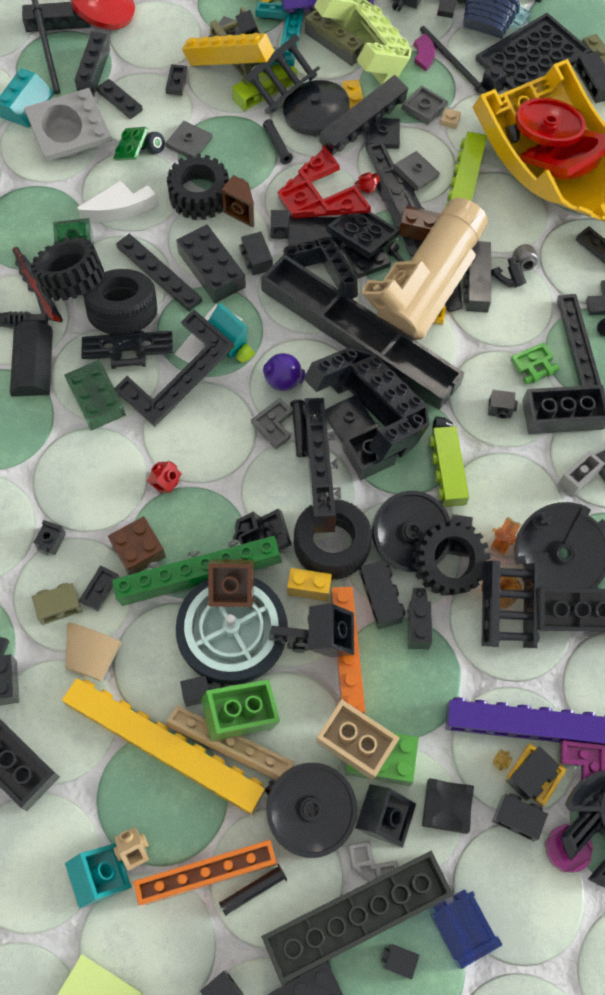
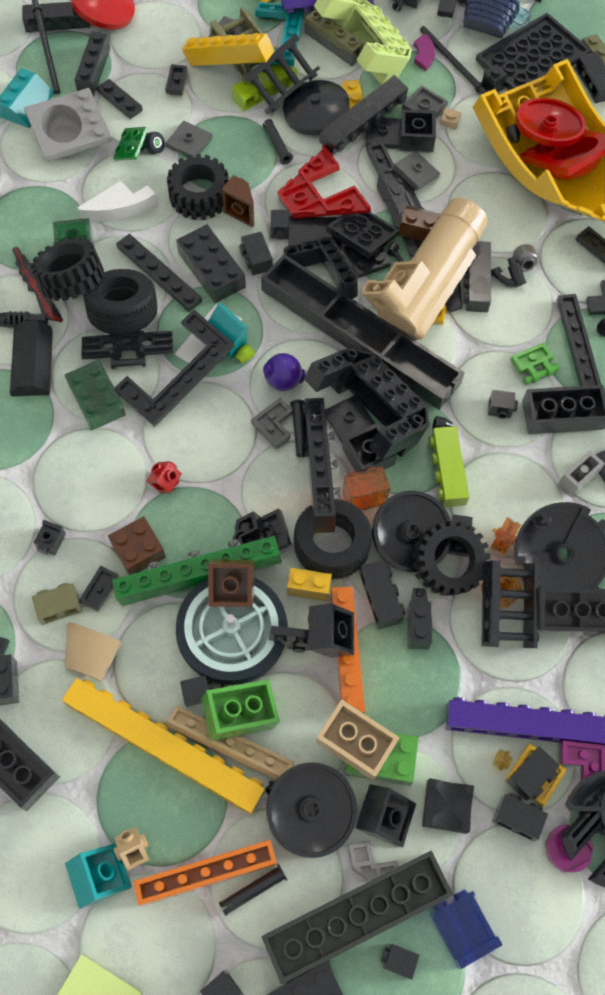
black brick [235,10,259,35] -> none
red plate [354,172,380,194] -> none
lime brick [445,131,487,207] -> none
none -> clear orange brick [342,467,390,511]
none -> black brick [399,109,436,152]

